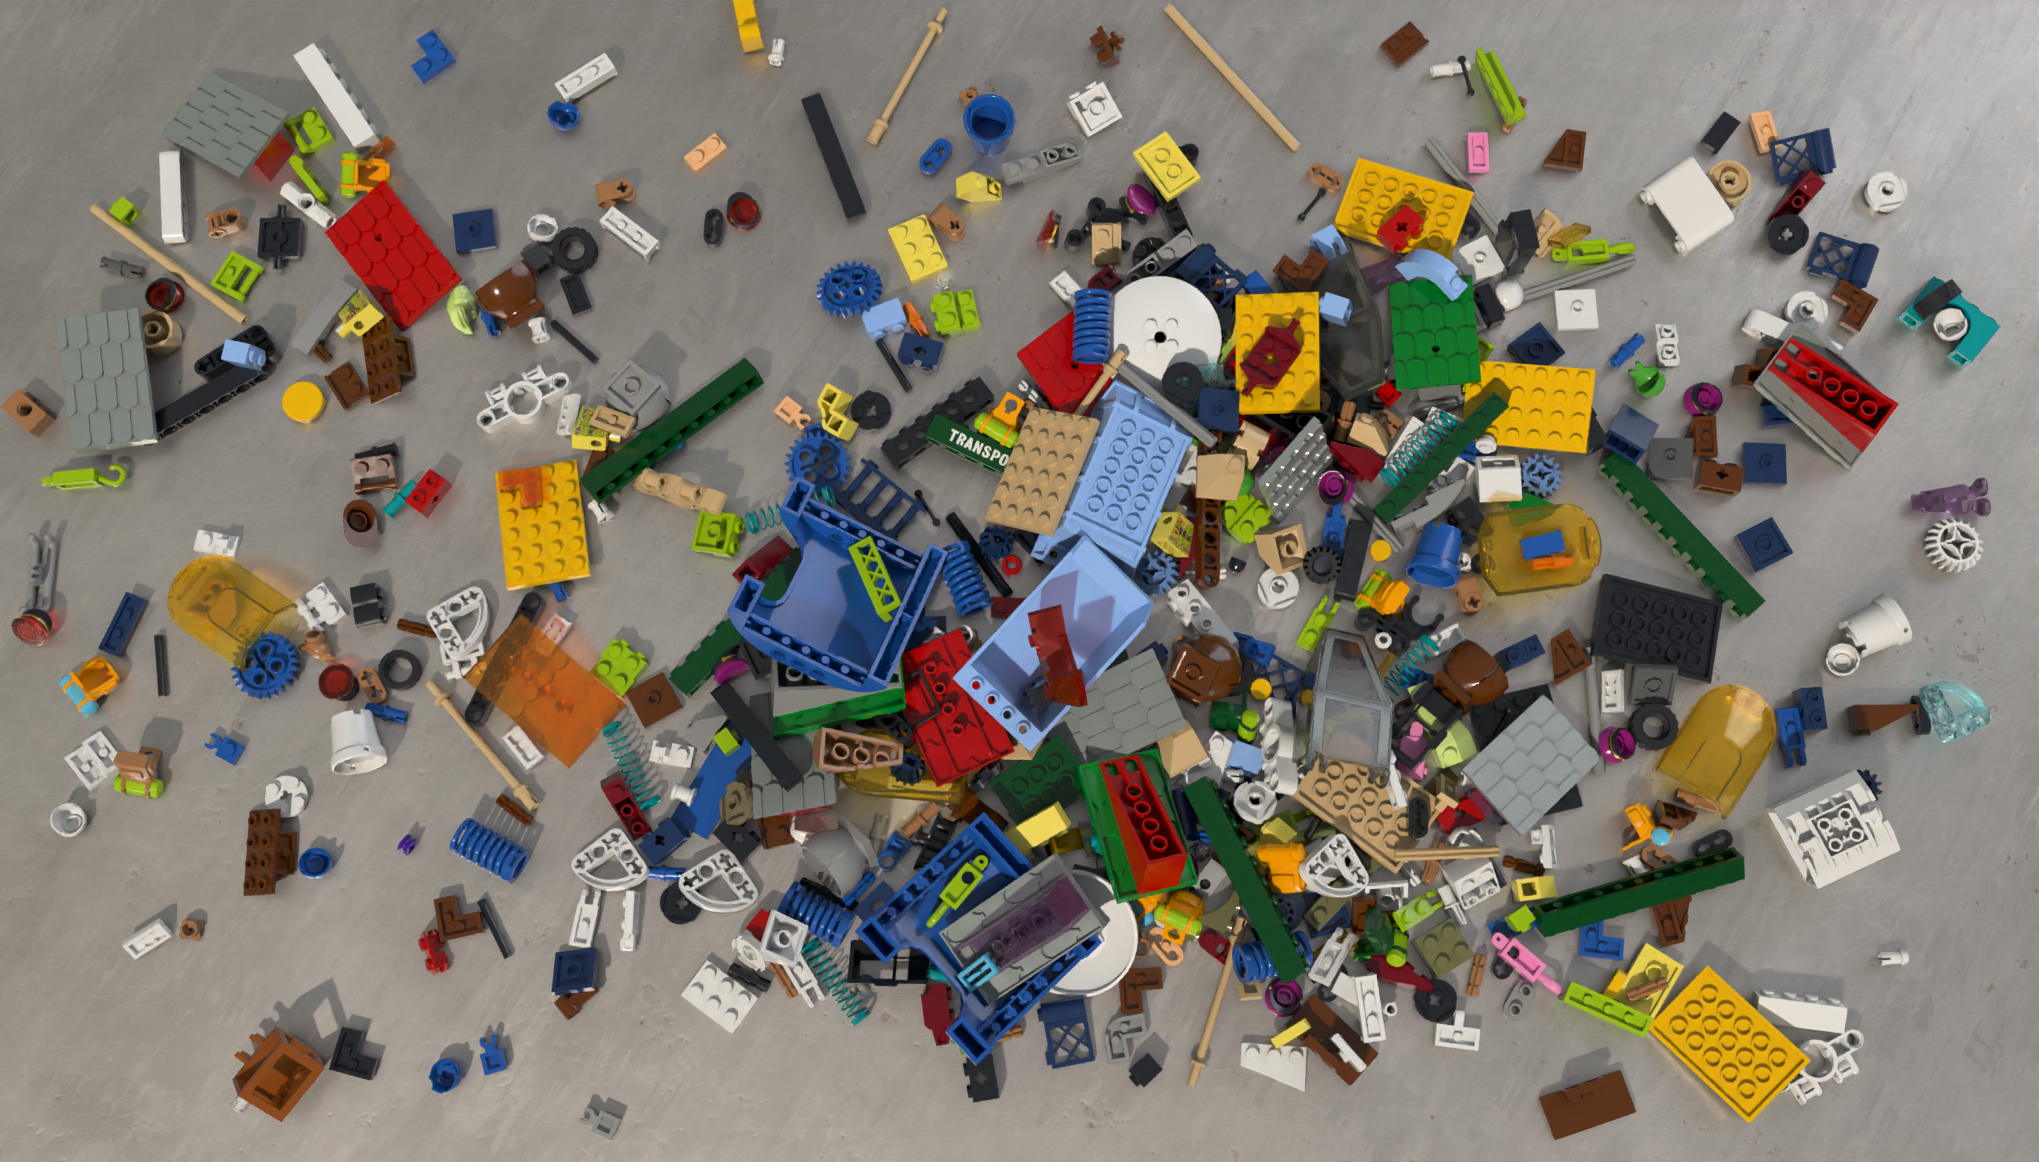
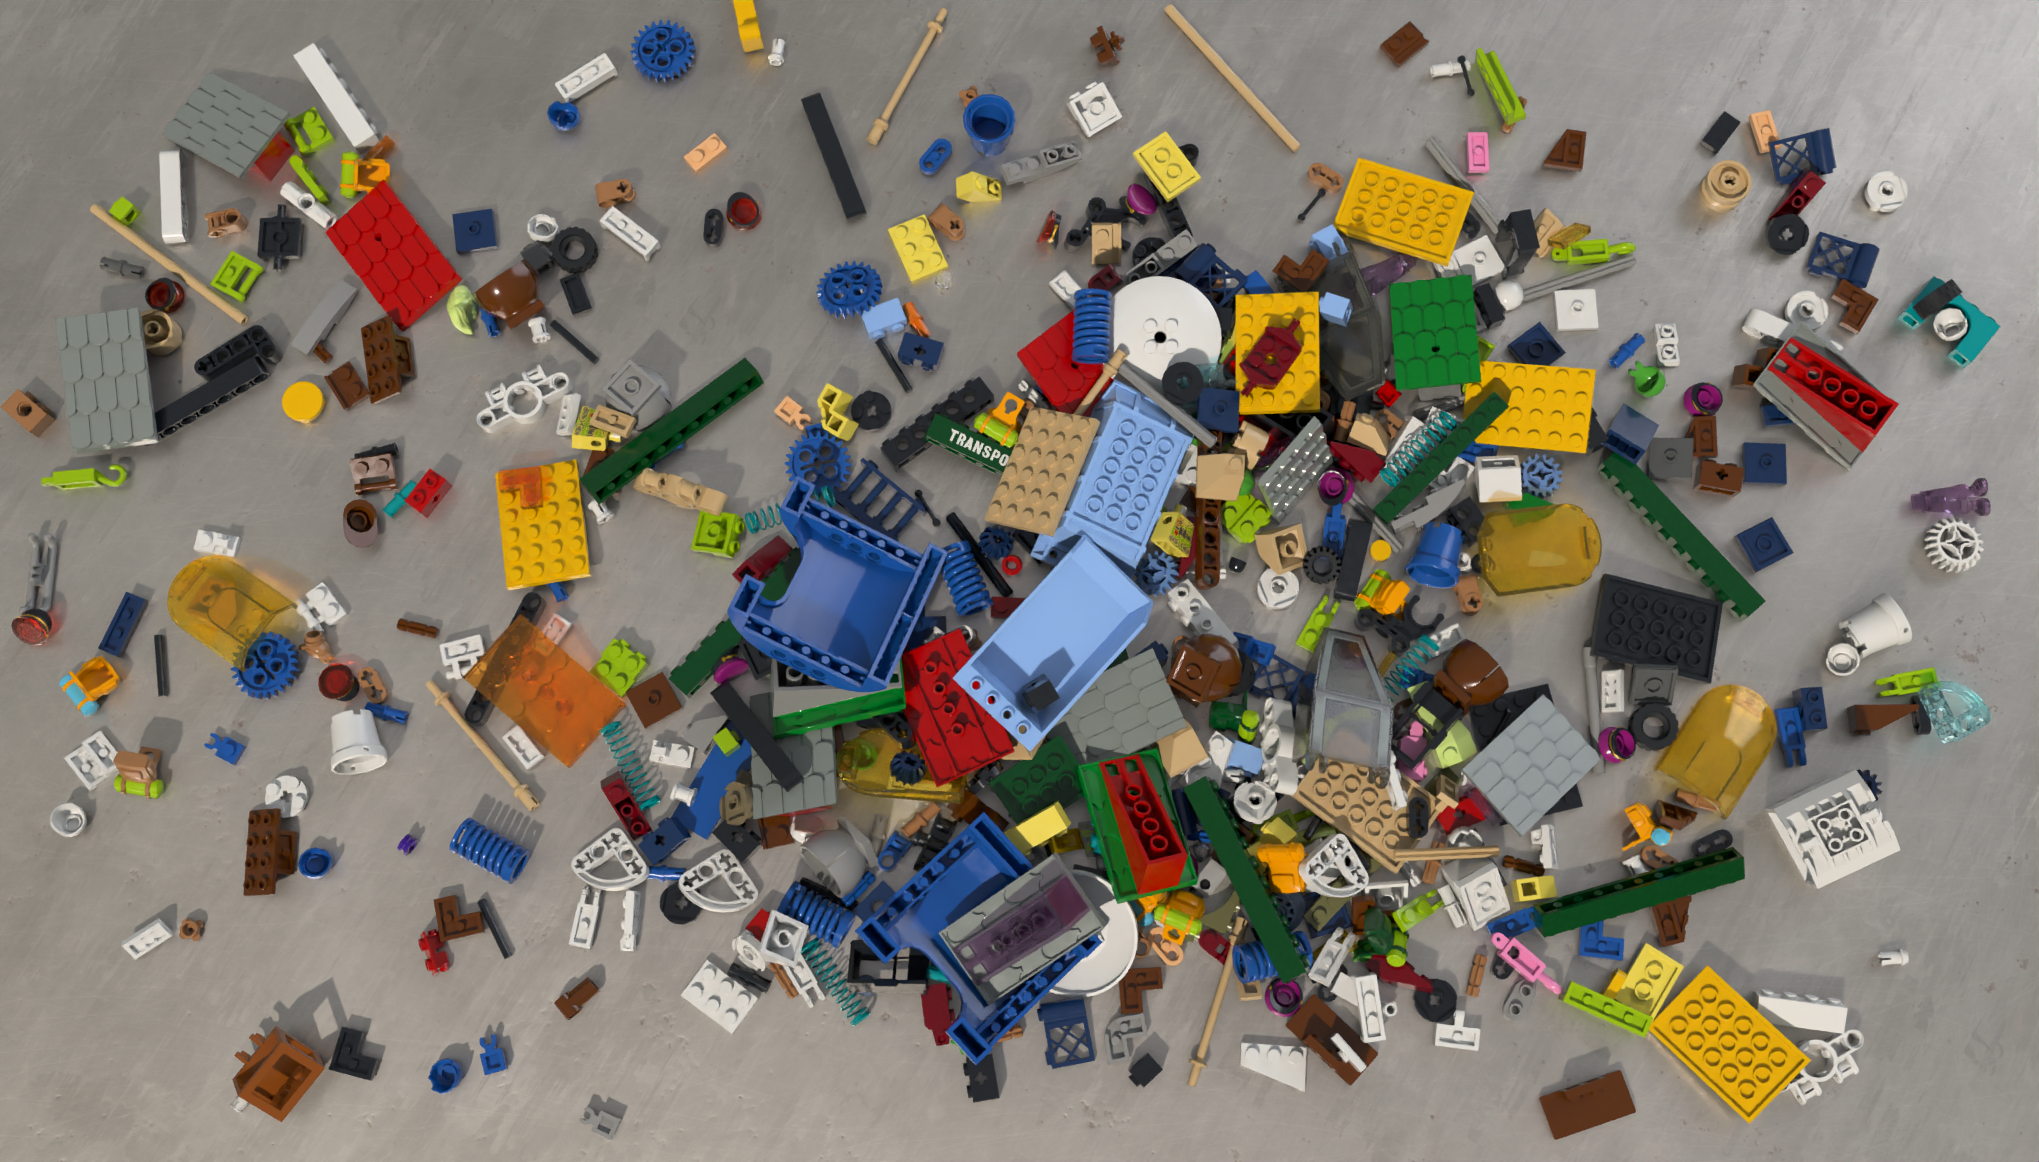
light blue brick [221,339,266,371] -> none
light yellow torso [335,290,384,338] -> none
black brick [350,582,388,630] -> none
black tyre [378,649,422,691] -> none
blue plate [411,29,456,84] -> none
white beam [426,587,490,660] -> none
reddish brown axle [496,794,534,826] -> none
dark blue plate [551,947,599,996] -> none
medium nougat wedge [812,727,904,773] -> none
lime fence [848,536,902,622] -> none
black piece [900,669,942,730] -> none
lime piece [926,855,988,928] -> none
lime plate [929,289,981,338] -> none
medium azure tile [957,951,1002,993] -> none
clear red windscreen [1027,604,1088,707] -> none
yellow tile [1250,679,1272,701] -> none
light yellow beam [1270,1017,1311,1049] -> none
white pin [1374,632,1392,651] -> none
red brick [1376,204,1424,255] -> none
light blue arch [1395,249,1468,301] -> none
olive brick [1410,918,1475,979] -> none
white plate [1475,435,1497,454] -> none
dark blue brick [1494,634,1546,673] -> none
lime plate [1504,905,1536,933] -> none
blue tile [1519,530,1565,560] -> none
orange axle [1531,553,1574,570] -> none
reddish brown wing [1550,629,1592,686] -> none
medium nougat axle [1625,977,1669,1001] -> none
white windscreen [1639,156,1734,257] -> none
none -> blue gear [630,20,696,83]
none -> white plate [1455,862,1511,931]
none -> lime hinge [1875,667,1940,698]

